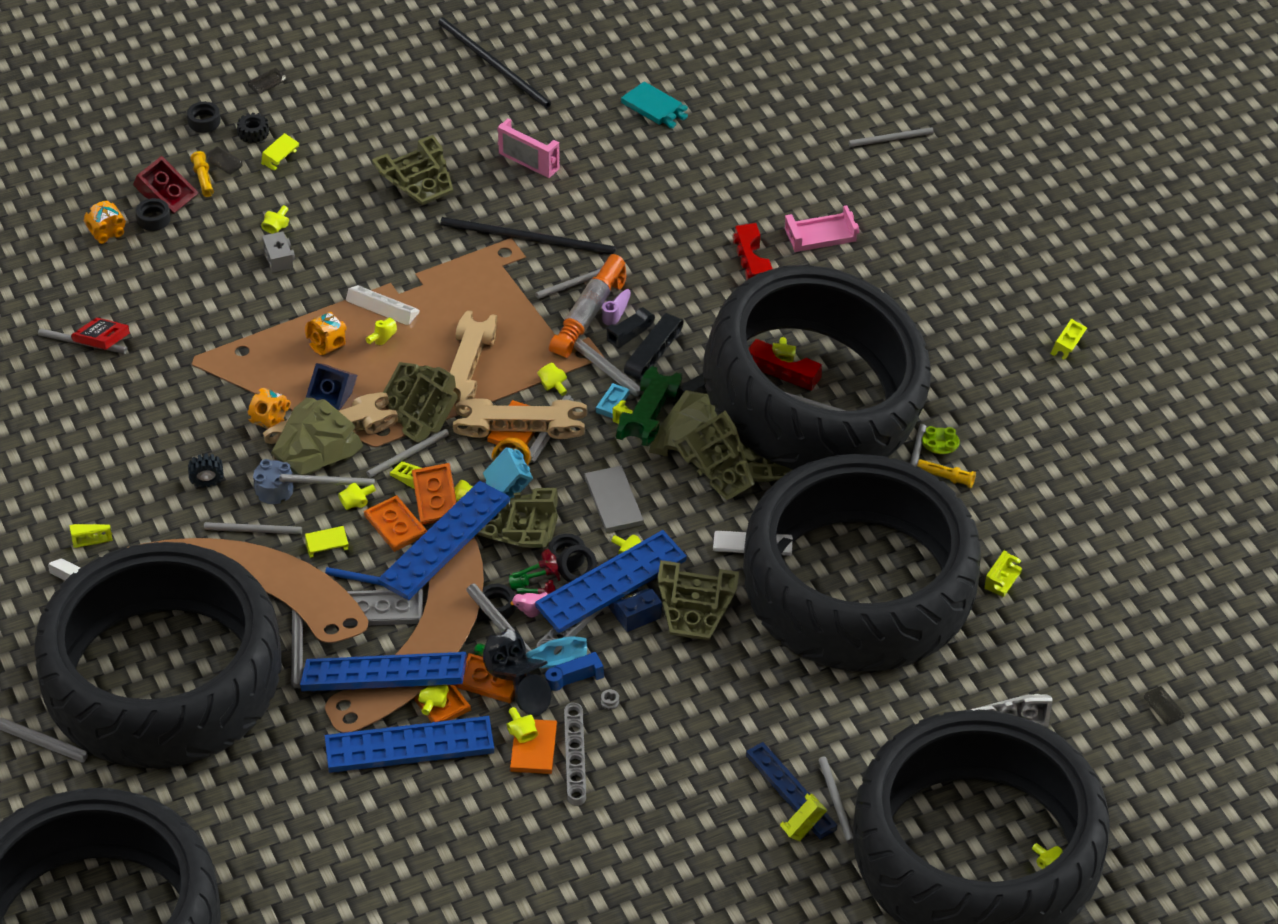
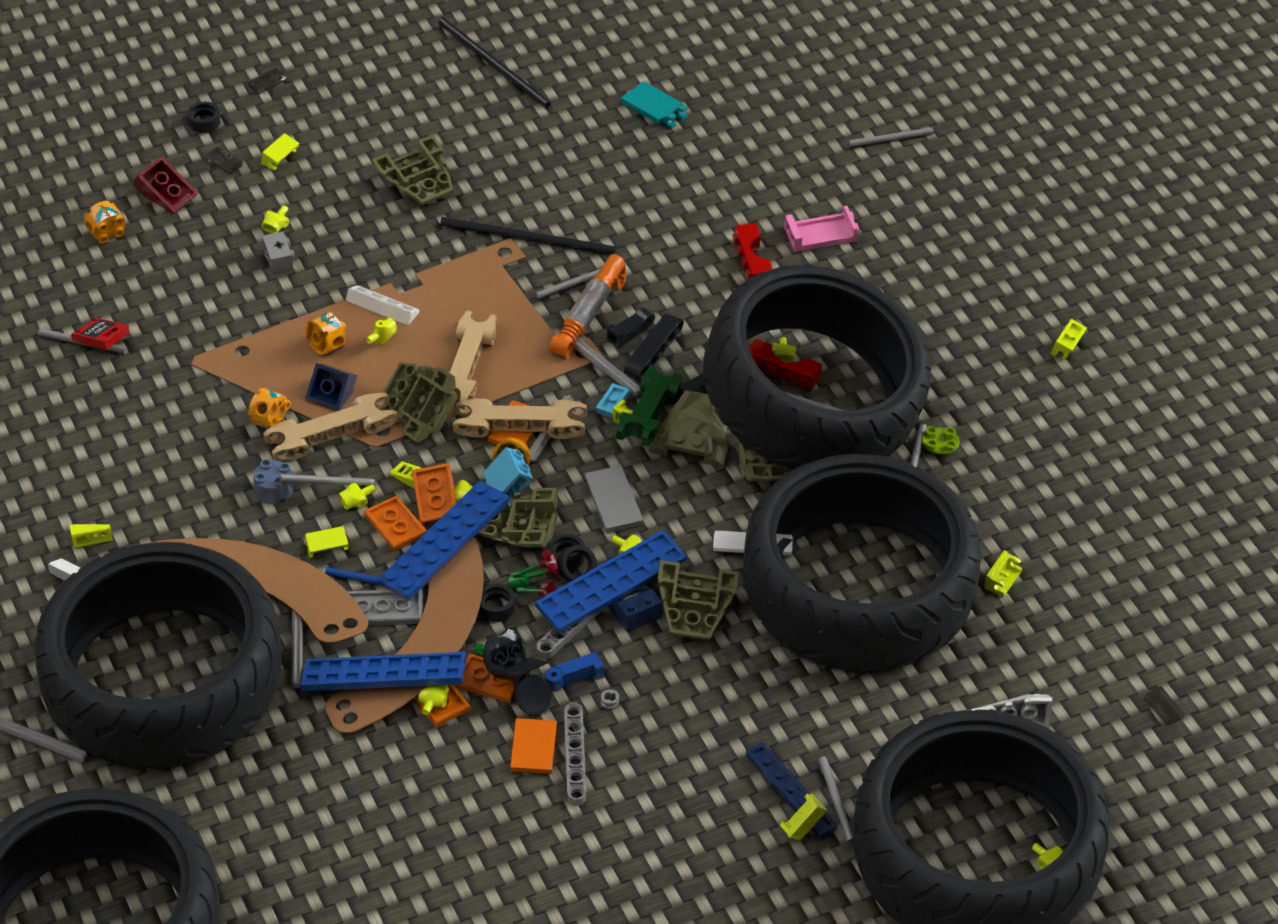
black tyre [135,198,171,231] -> none
black wheel [188,454,224,488] -> none
yellow pin [190,151,214,197] -> none
light grey piece [204,522,302,535] -> none
black tyre [237,113,269,143] -> none
olive wedge [271,398,363,475] -> none
blue plate [325,716,494,773] -> none
light grey piece [366,429,449,478] -> none
light grey axle [466,583,531,658] -> none
bright pink panel [497,119,560,178] -> none
neon yellow piece [506,707,538,743] -> none
bright pink animal [511,592,548,617] -> none
medium azure piece [525,636,587,668] -> none
neon yellow piece [537,363,567,396] -> none
lavender piece [602,289,631,325] -> none
olive wedge [674,411,754,500] -> none
yellow pin [917,459,976,488] -> none

